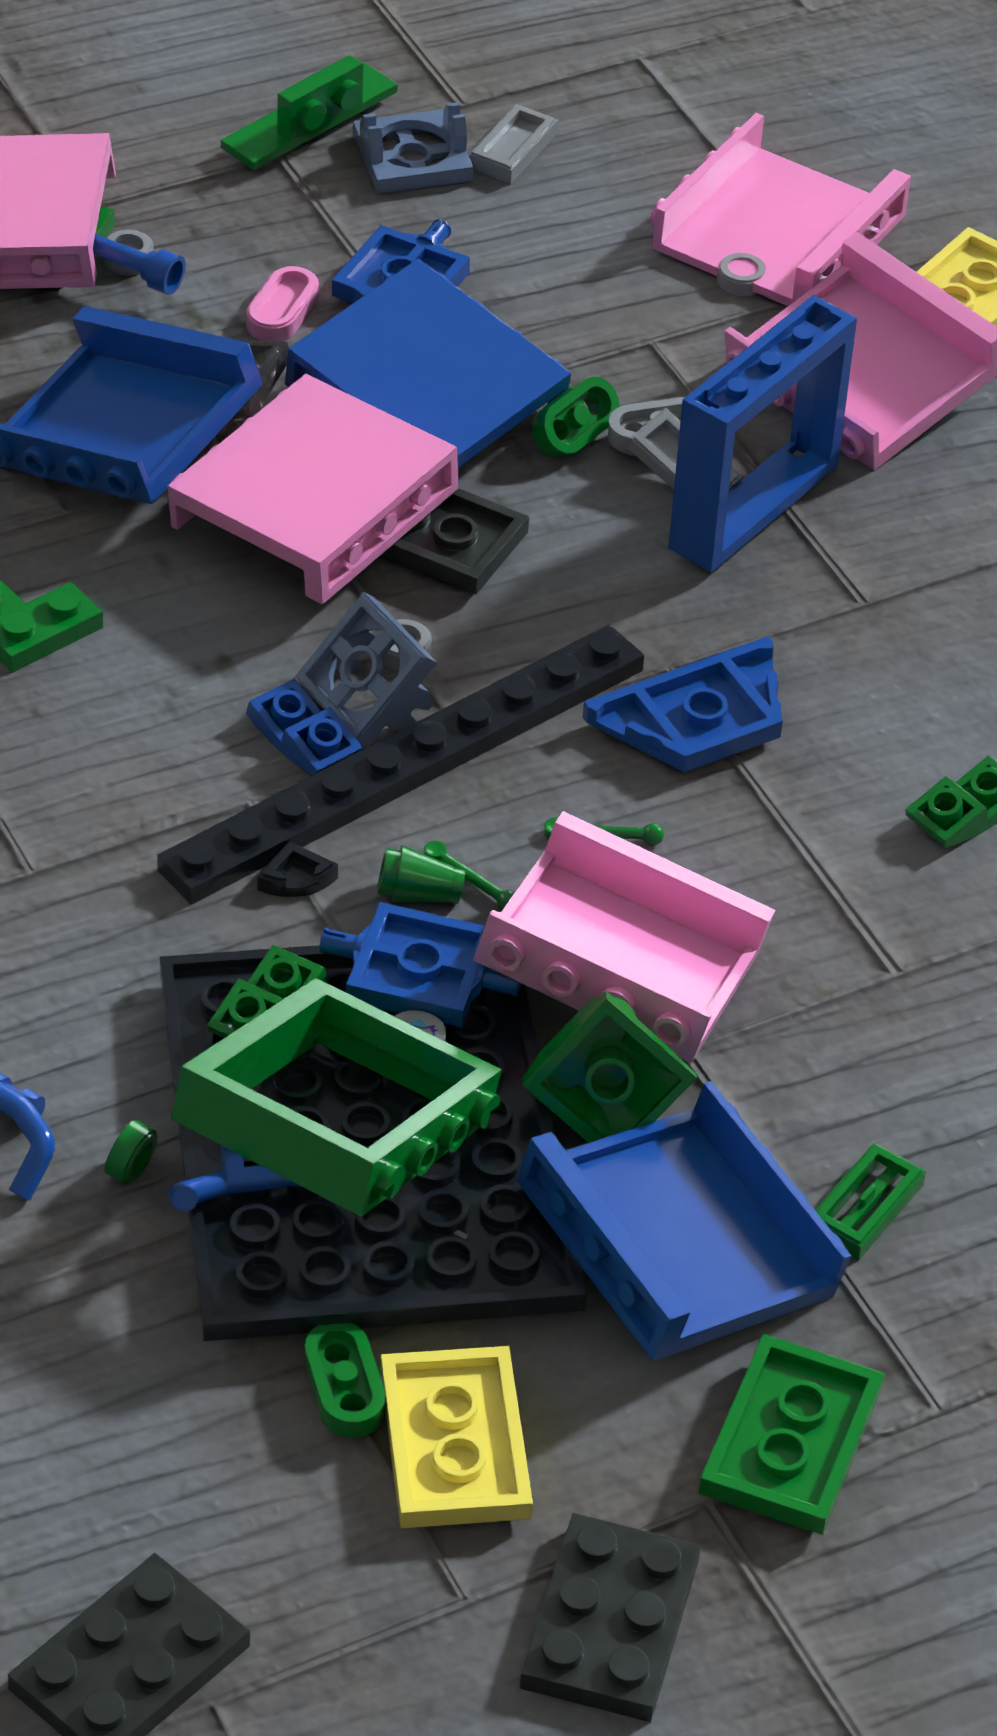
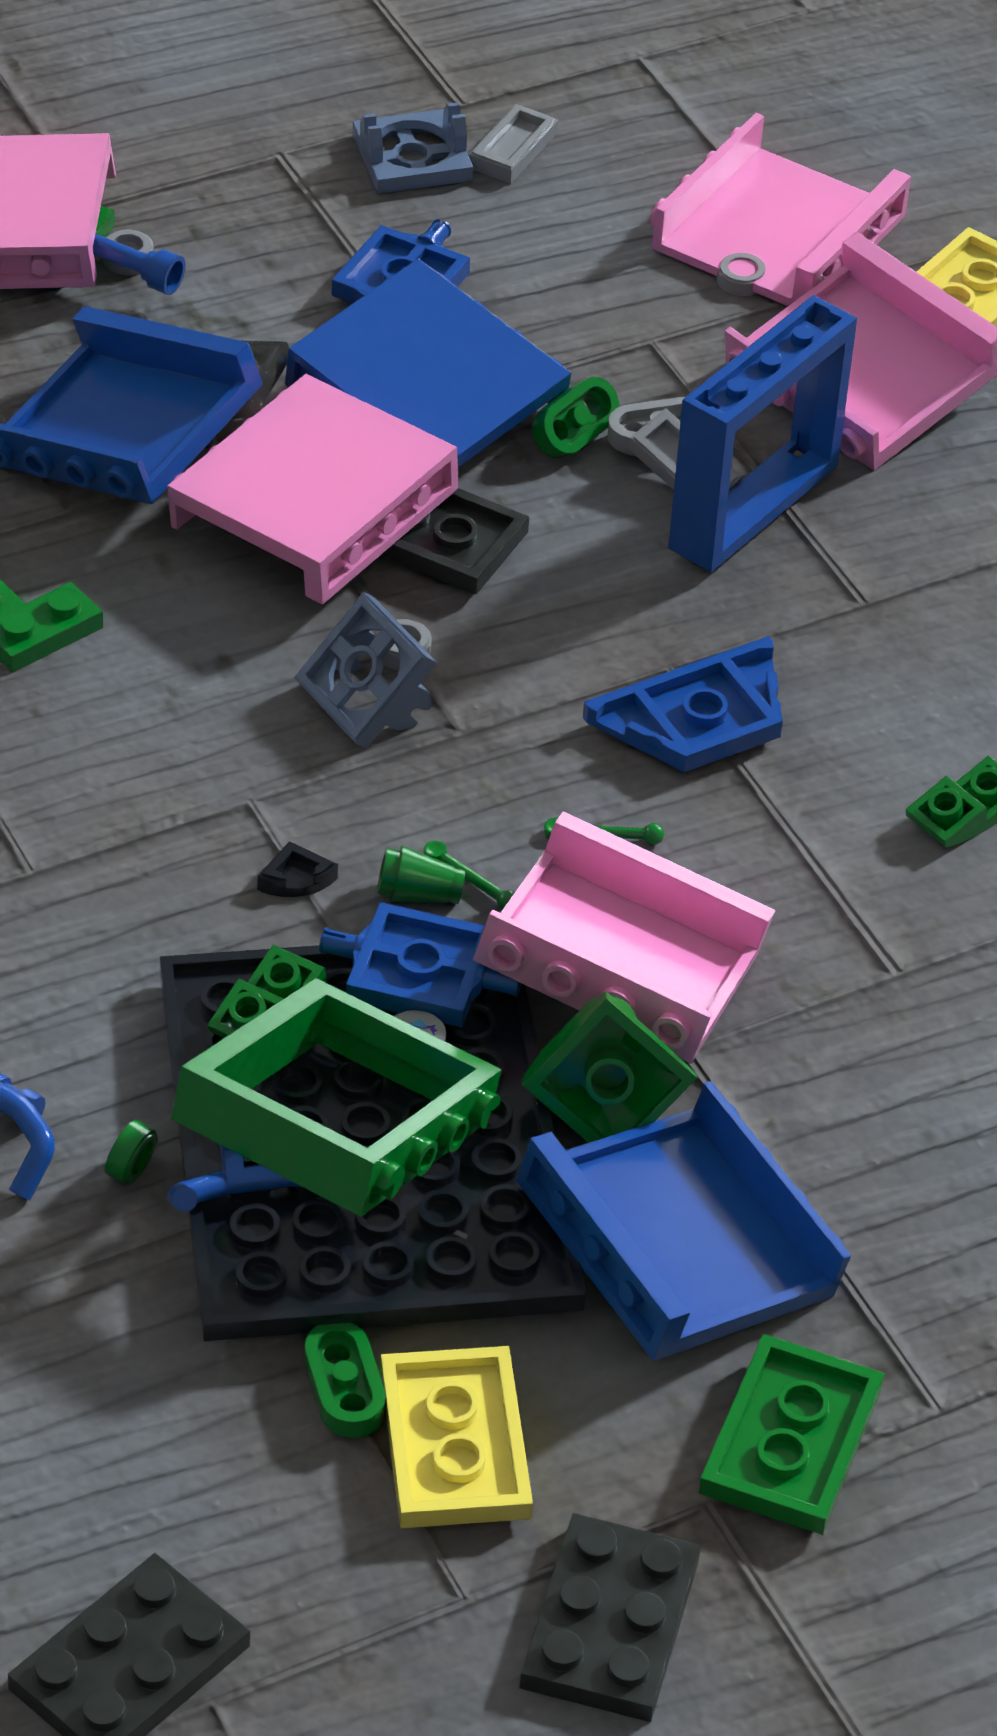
black plate [157,624,644,905] -> none
green bracket [221,55,398,170] -> none
bright pink tile [246,266,319,343] -> none
blue slope [246,678,363,775] -> none
green tile [815,1143,926,1261] -> none

